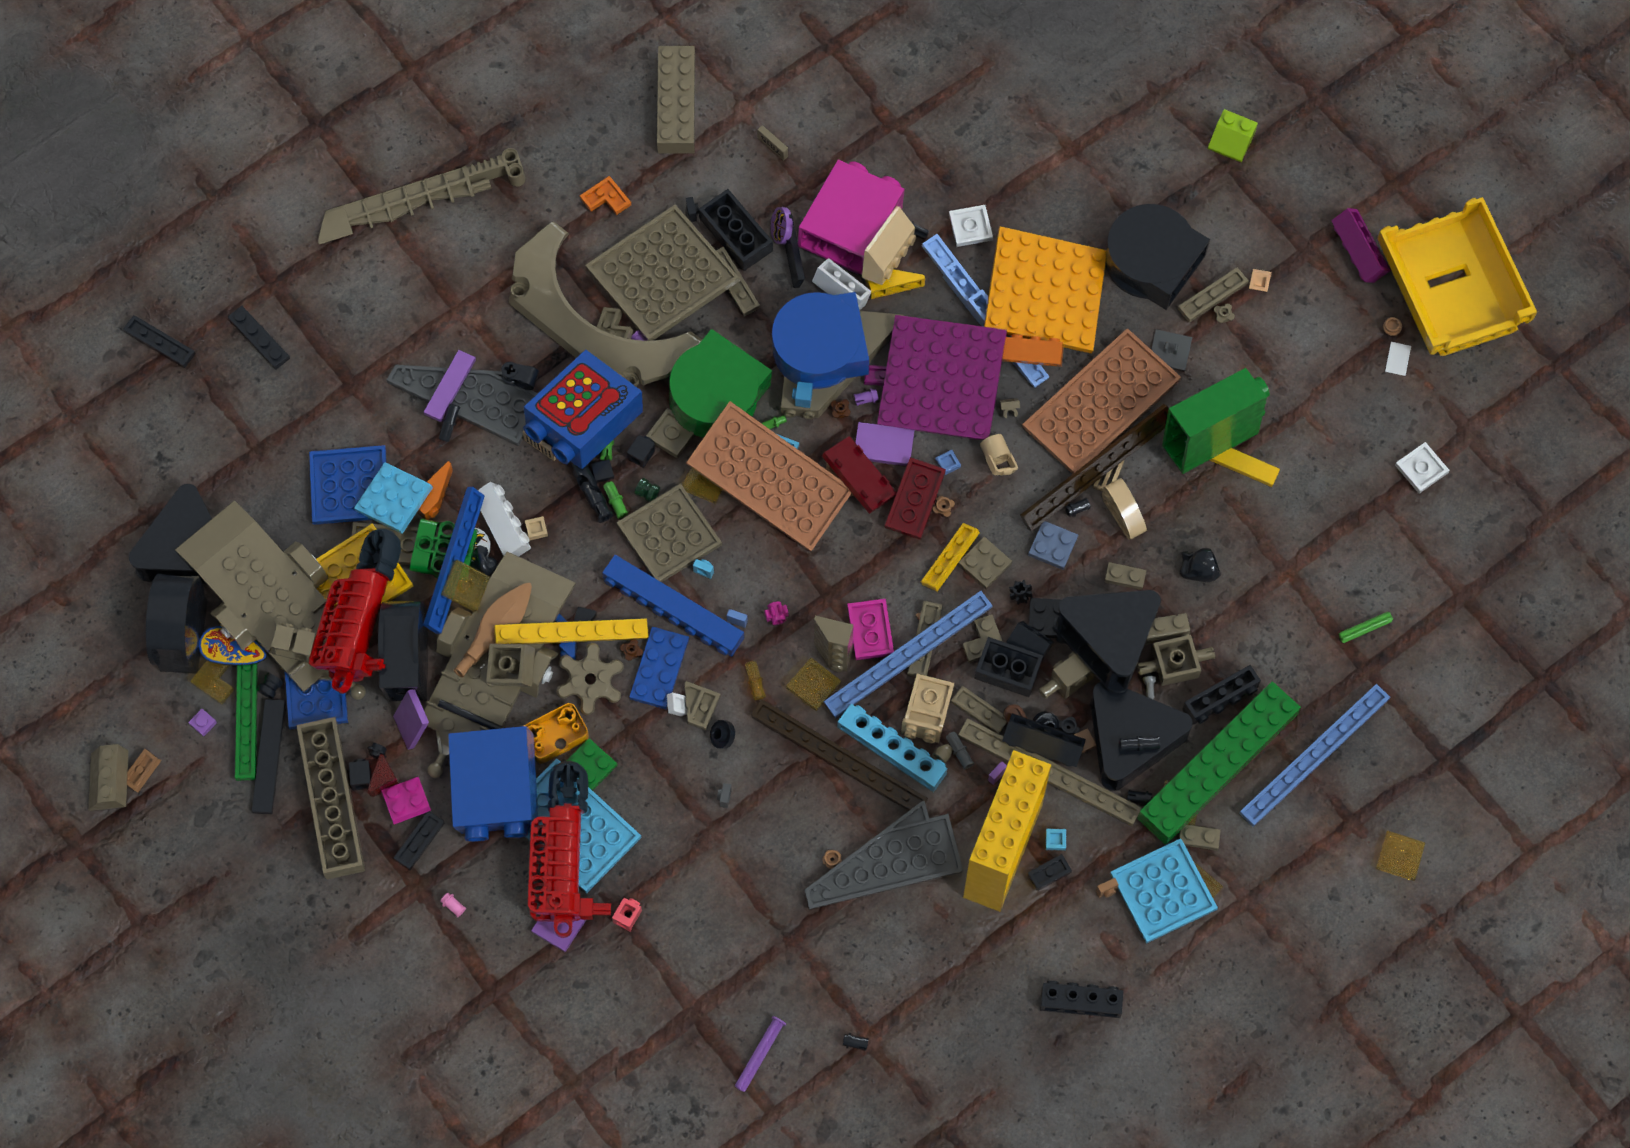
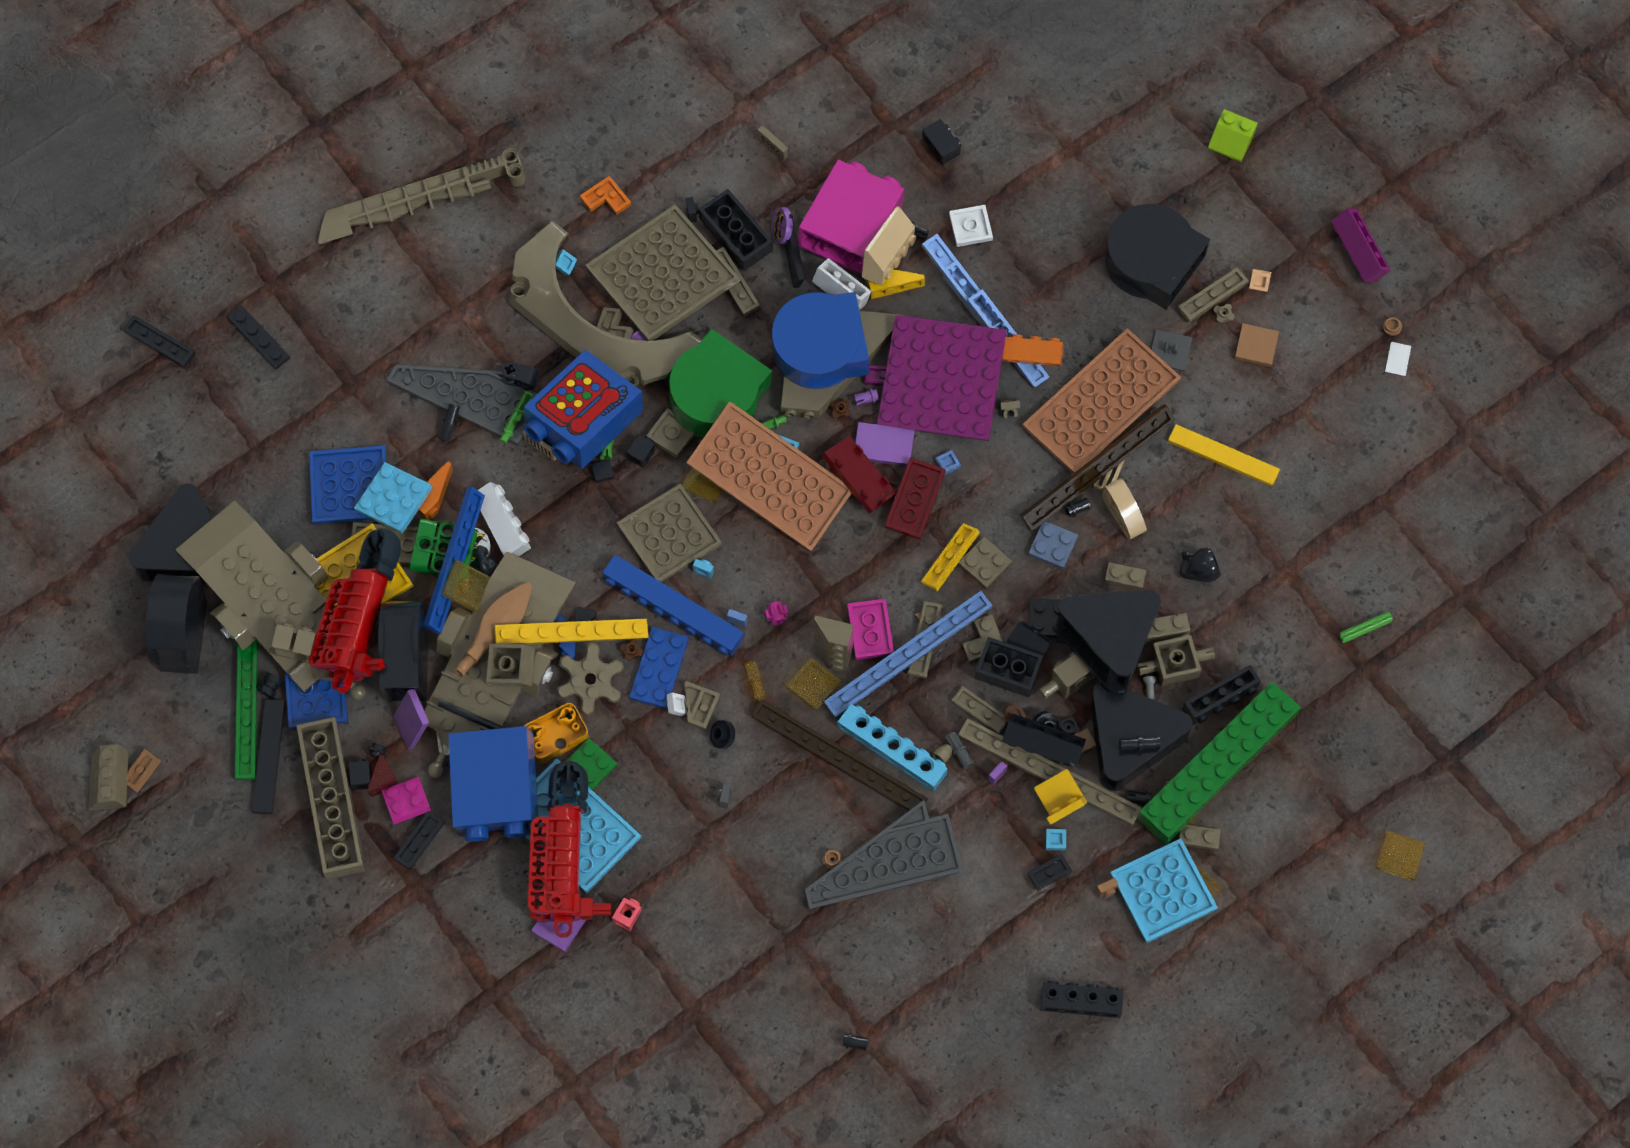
medium lavender plate [188,709,217,737] -> none
clear yellow plate [190,660,234,705] -> none
shield [199,626,267,665] -> none
medium lavender tile [424,350,476,422] -> none
bright pink pin [440,893,466,917] -> none
tan plate [525,516,548,540] -> none
black piece [569,461,613,523] -> none
bright green axle [604,481,628,519] -> none
clear green wheel [634,478,660,502] -> none
dark tan brick [657,46,695,154] -> none
medium lavender axle [735,1016,786,1092] -> none
dark azure plate [792,382,813,408] -> none
tan bracket [901,674,954,743] -> none
medium nougat plate [933,496,955,517] -> none
yellow panel [963,750,1052,912] -> none
tan piece [980,434,1018,476] -> none
light orange plate [984,226,1106,353] -> none
black gear [1009,580,1033,605] -> none
green brick [1162,368,1270,474] -> none
medium blue plate [1239,684,1390,827] -> none
yellow panel [1377,197,1537,356] -> none
white plate [1395,442,1450,494] -> none
none -> bright green piece [500,391,534,444]
none -> medium azure plate [555,249,577,276]
none -> black brick [922,119,962,165]
none -> yellow bracket [1034,769,1087,825]
none -> medium nougat tile [1235,323,1279,367]

